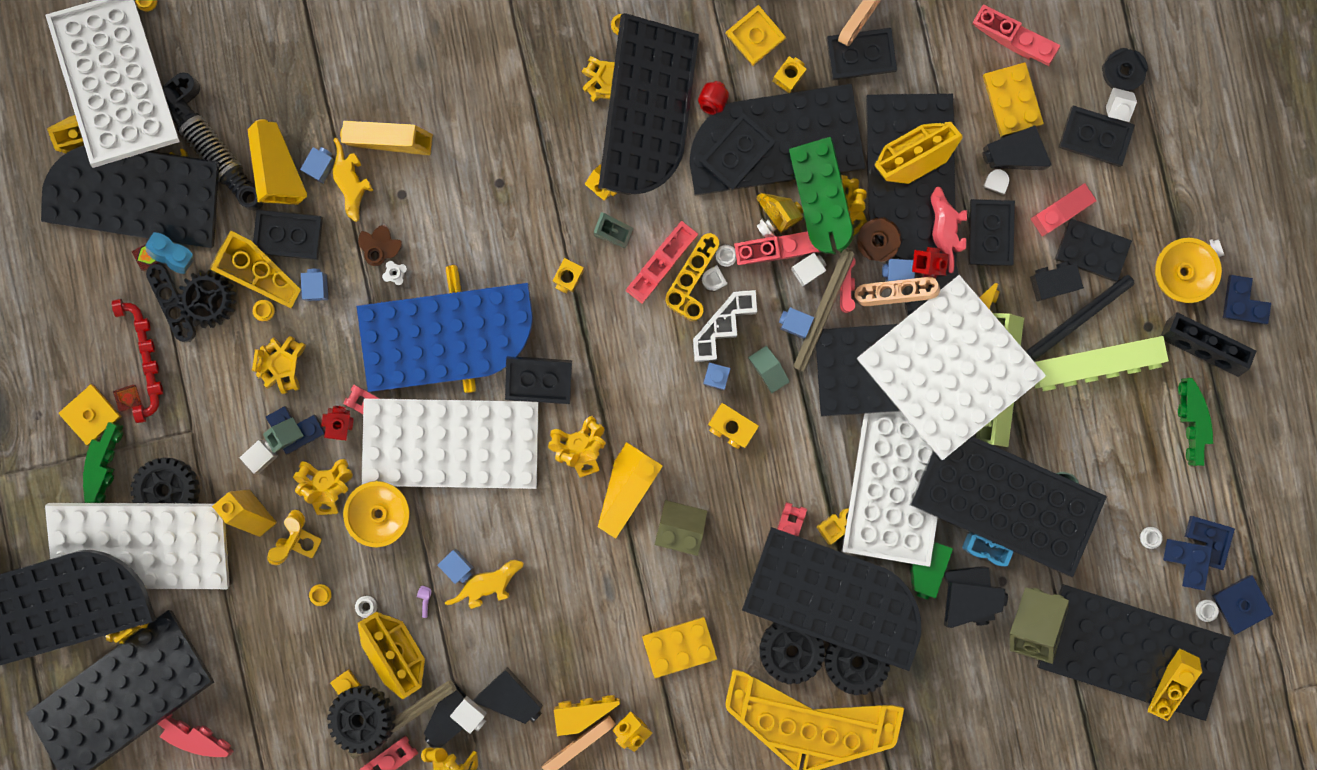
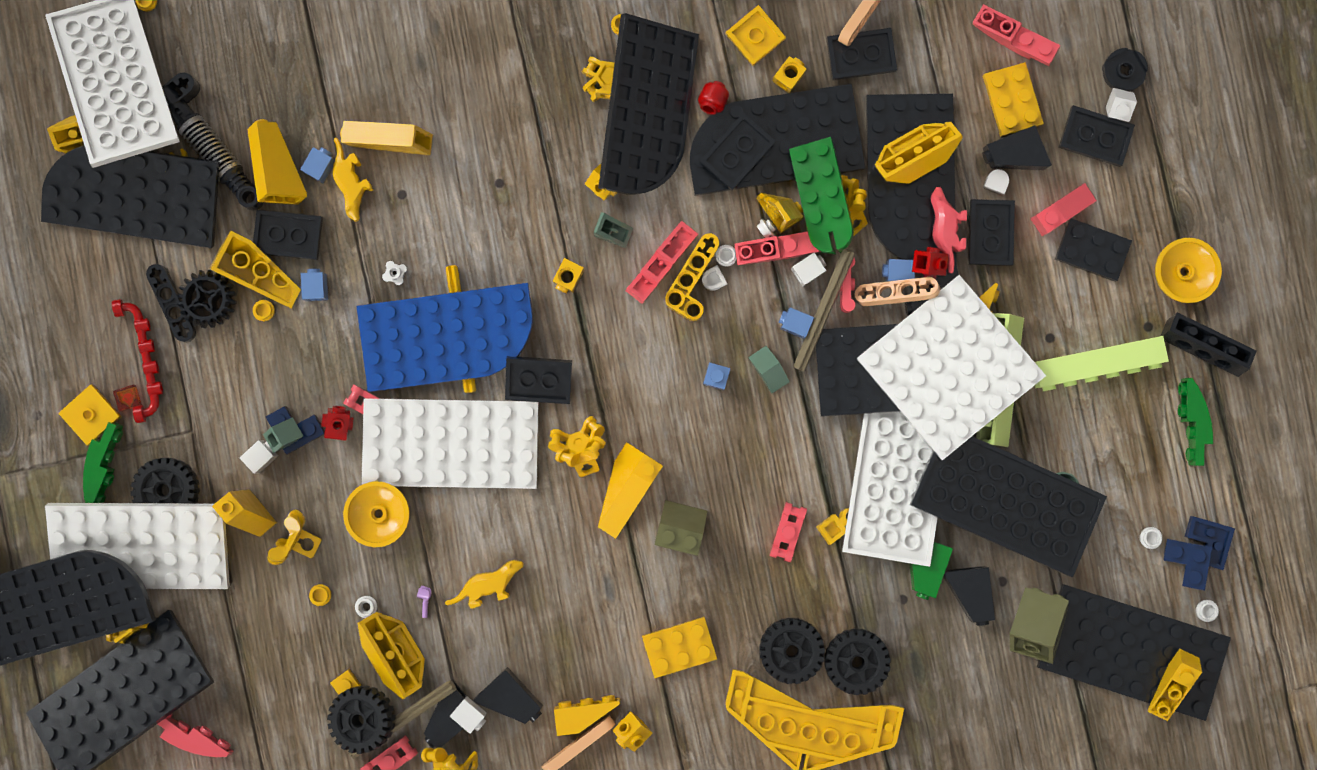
tile [131,244,160,271] -> none
dark azure brick [145,232,193,274] -> none
yellow piece [252,336,306,394] -> none
yellow piece [293,459,353,515] -> none
reddish brown plate [358,224,402,266] -> none
medium blue brick [437,549,474,584] -> none
white brick [693,290,757,362] -> none
yellow brick [708,403,759,449] -> none
black plate [742,527,921,671] -> none
reddish brown plate [857,217,902,262] -> none
black slope [944,581,1008,628] -> none
dark azure brick [962,533,1013,566] -> none
black axle [1027,275,1135,360] -> none
black brick [1030,261,1084,302] -> none
white plate [1209,239,1224,259] -> none
dark blue plate [1212,575,1273,635] -> none
dark blue plate [1223,275,1271,325] -> none

